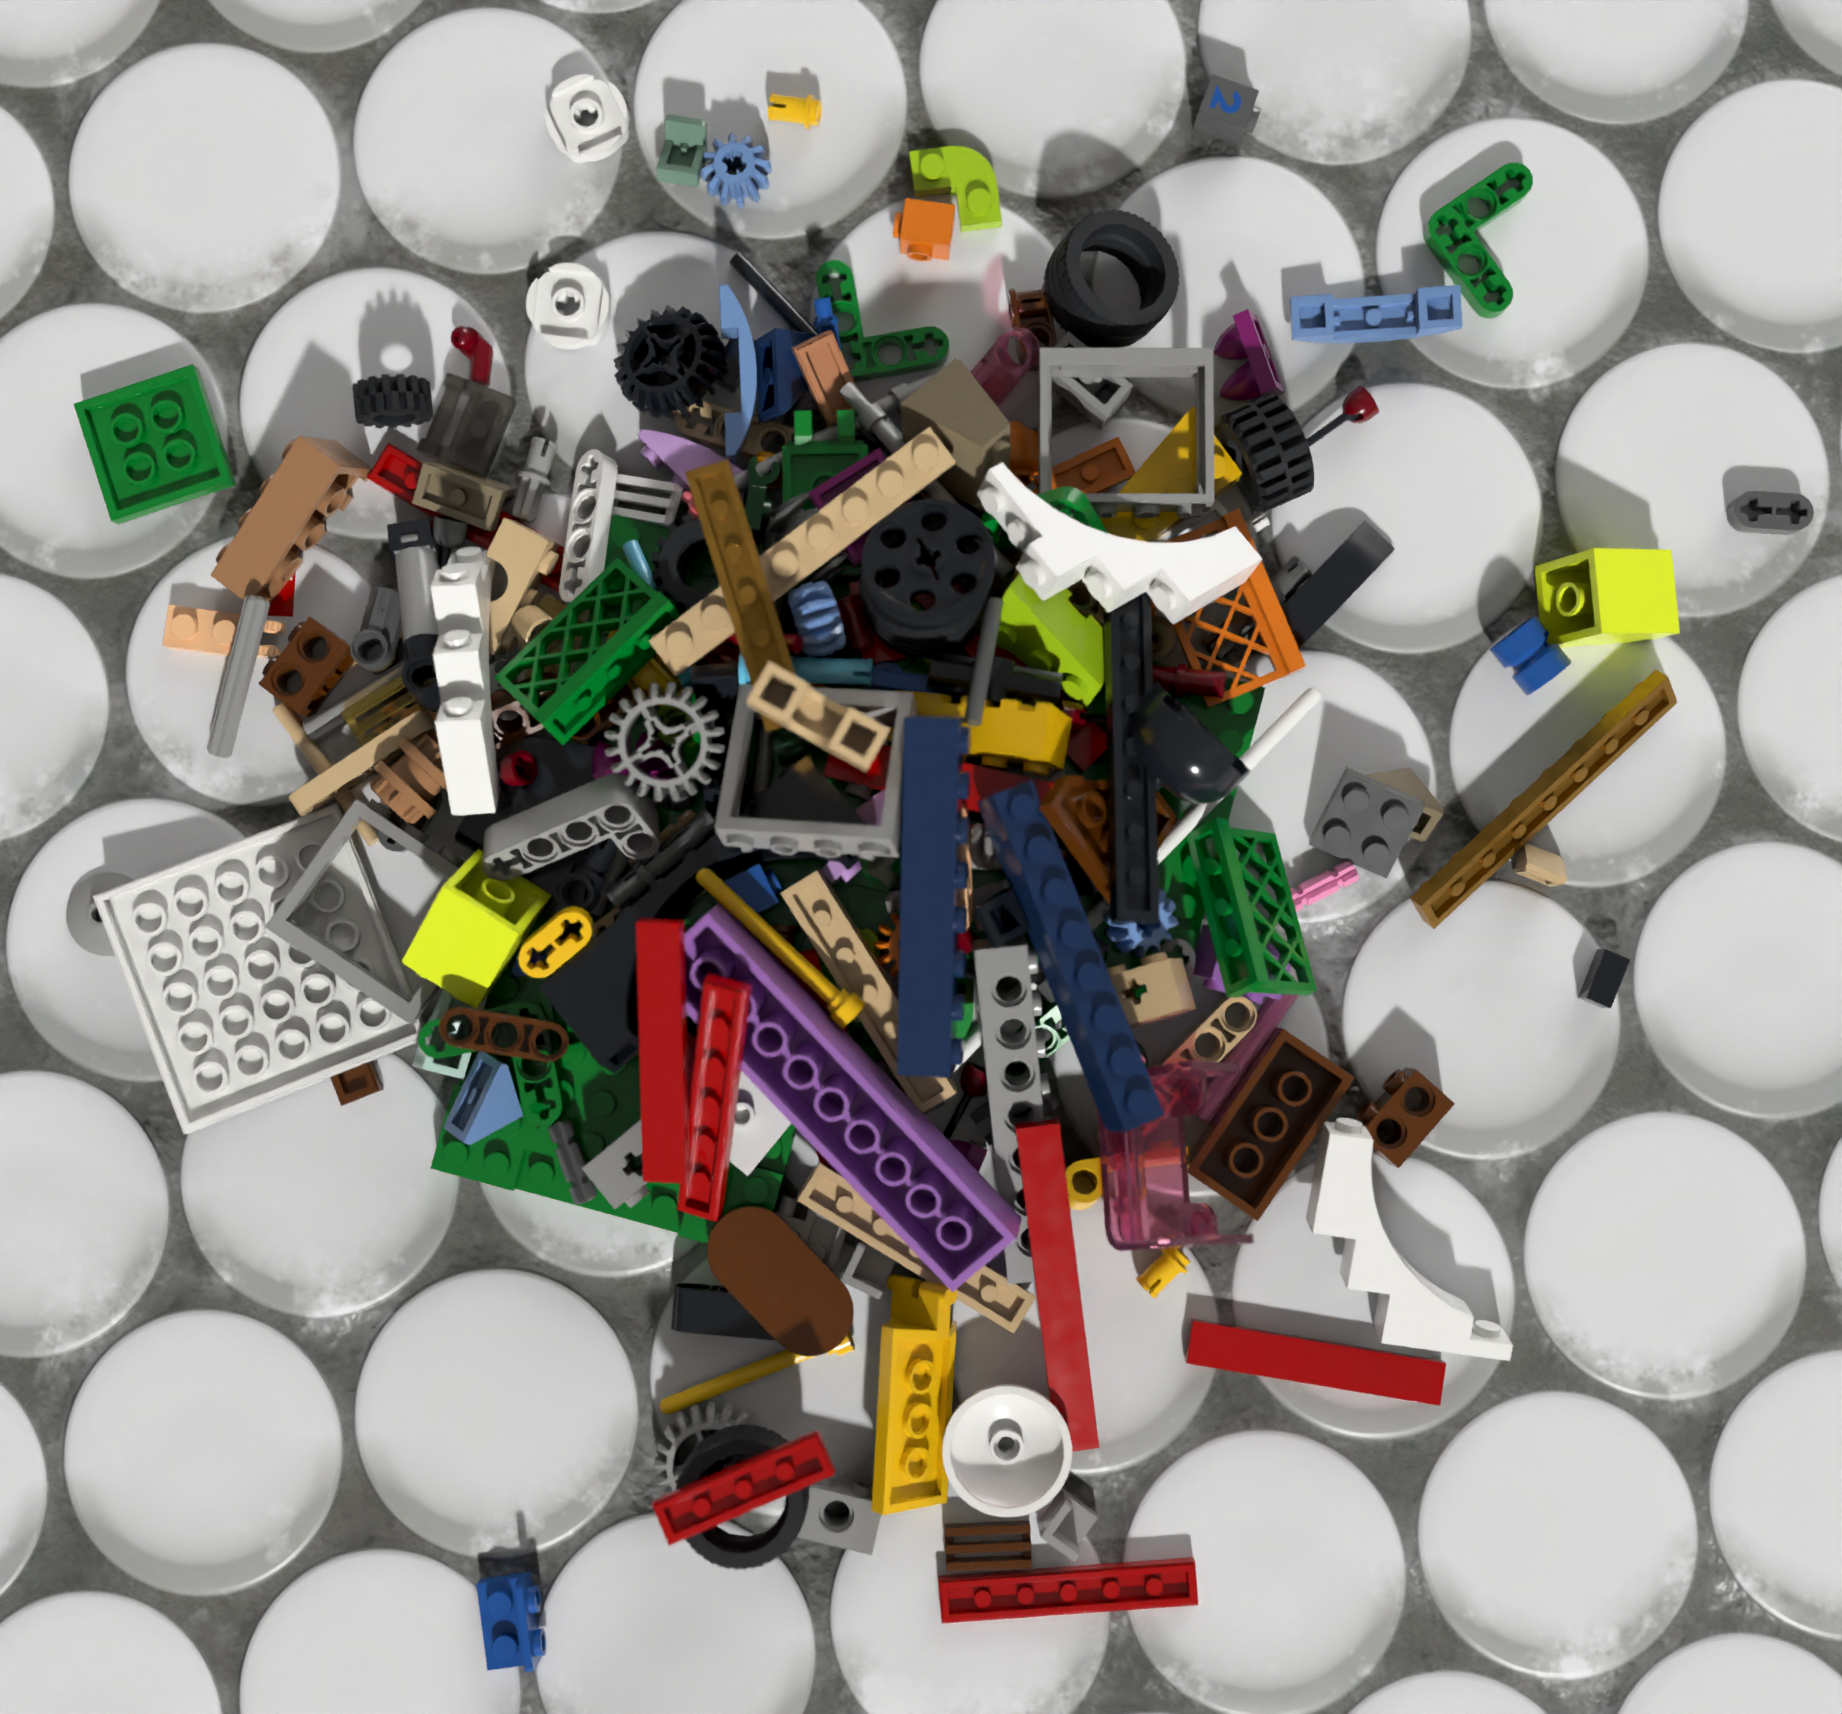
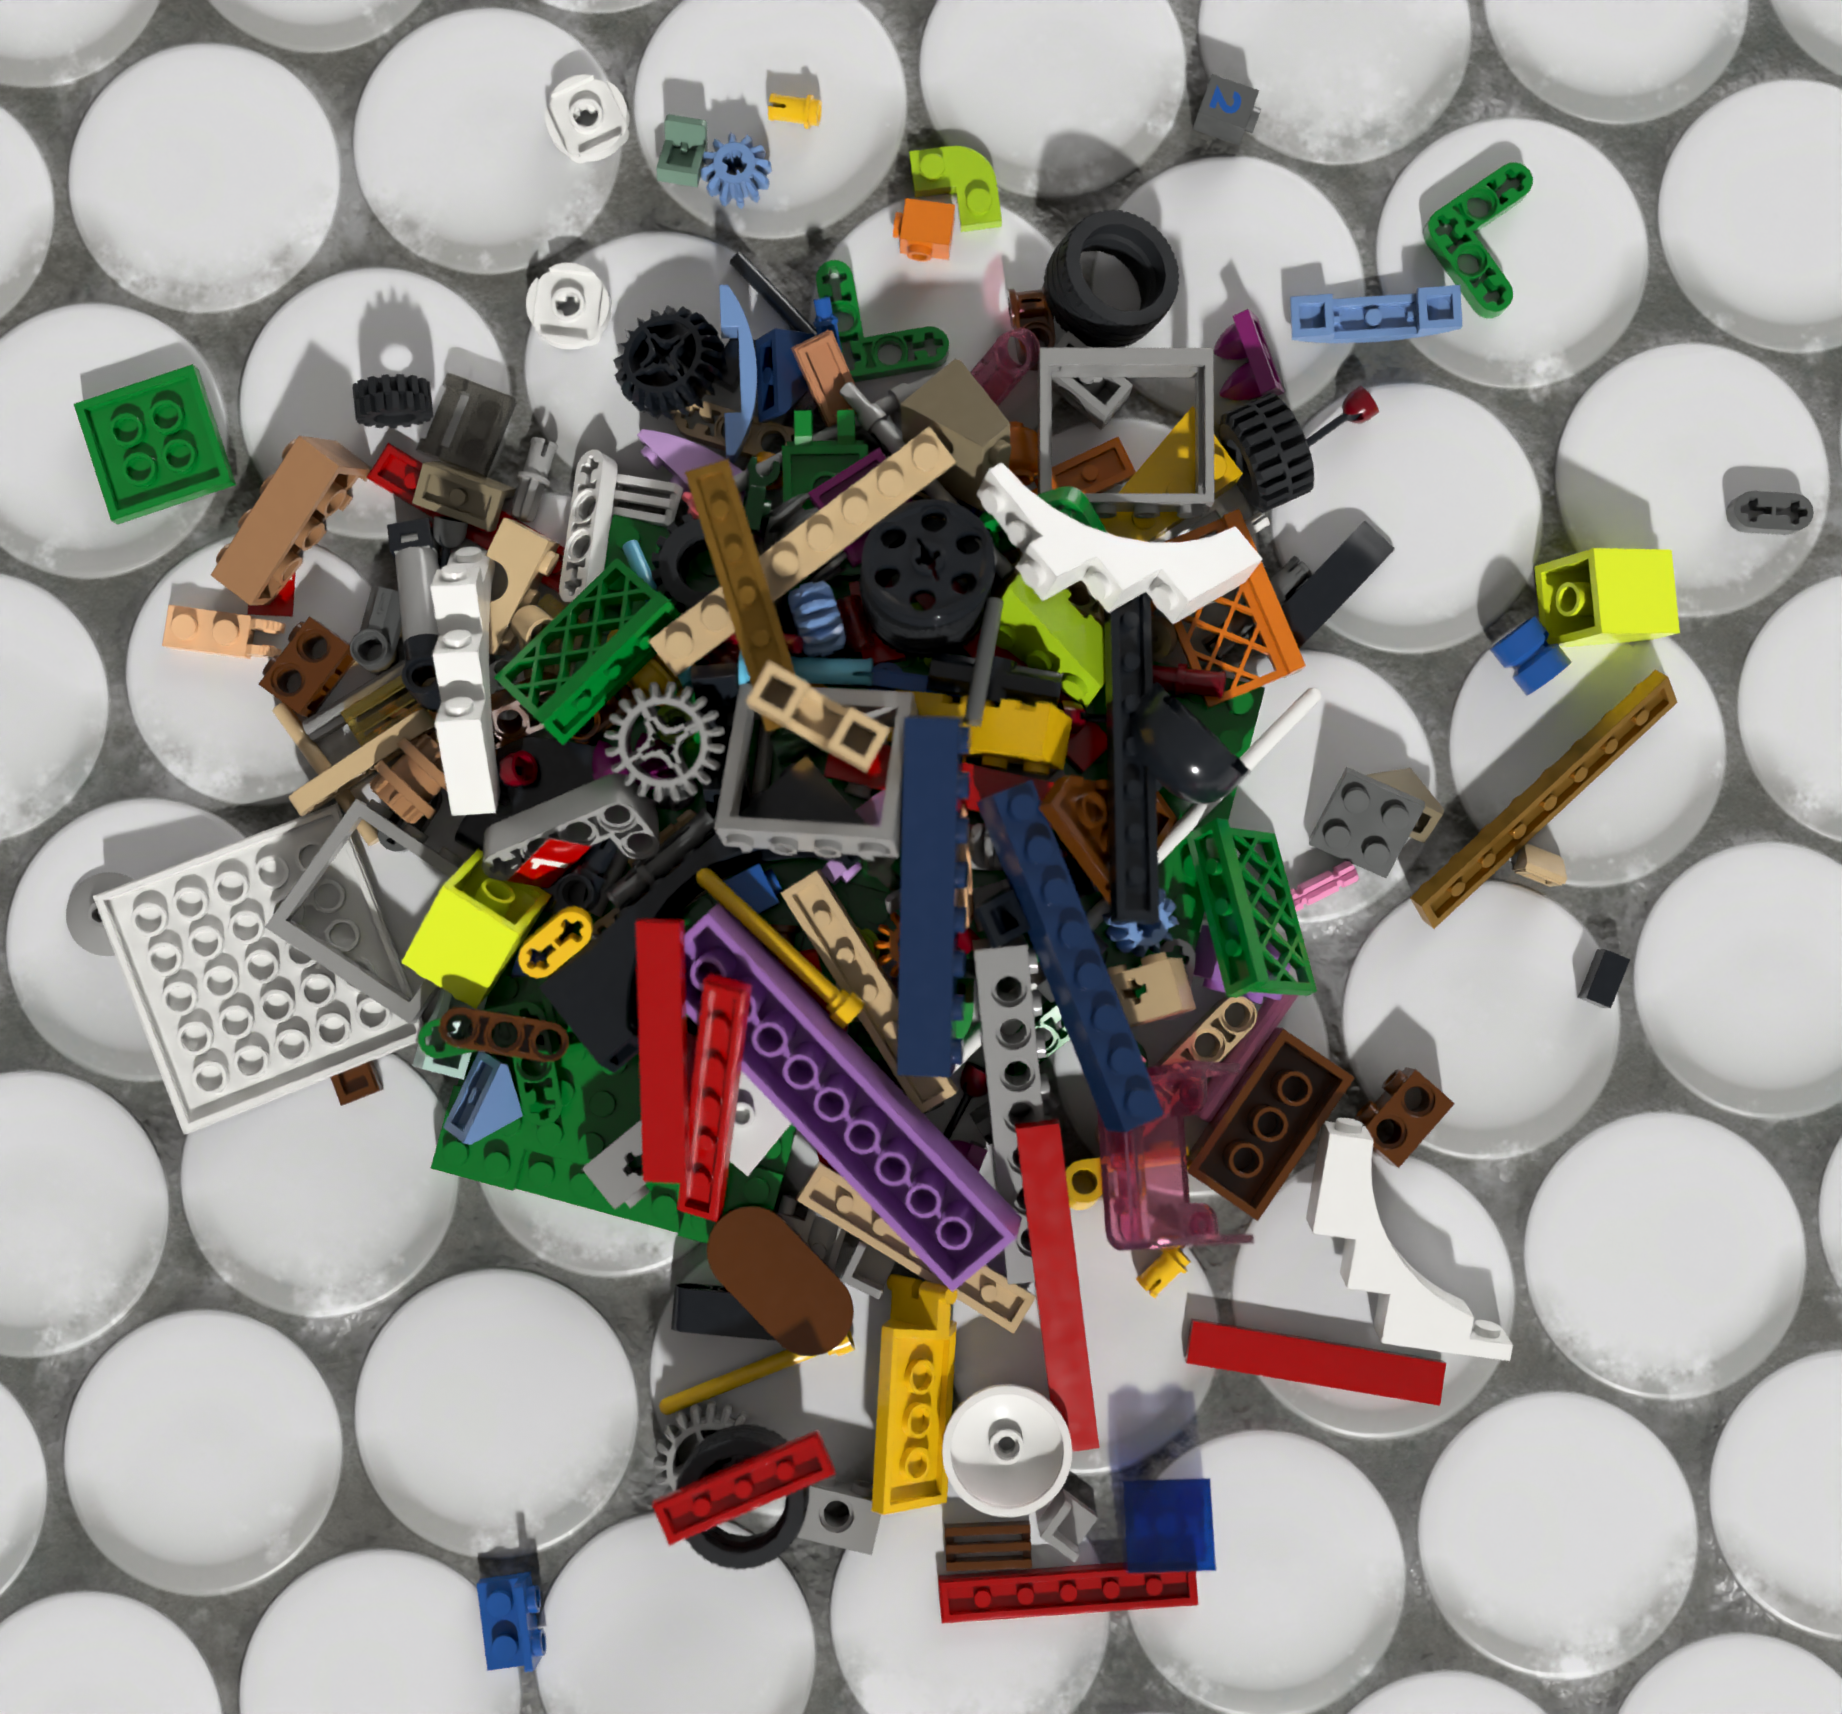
light grey axle [207,595,270,758] -> none
dark red arm [451,326,493,387] -> none
dark grey axle [548,1119,597,1204] -> none
none -> red sticker [507,838,591,888]
none -> clear blue brick [1119,1477,1216,1573]

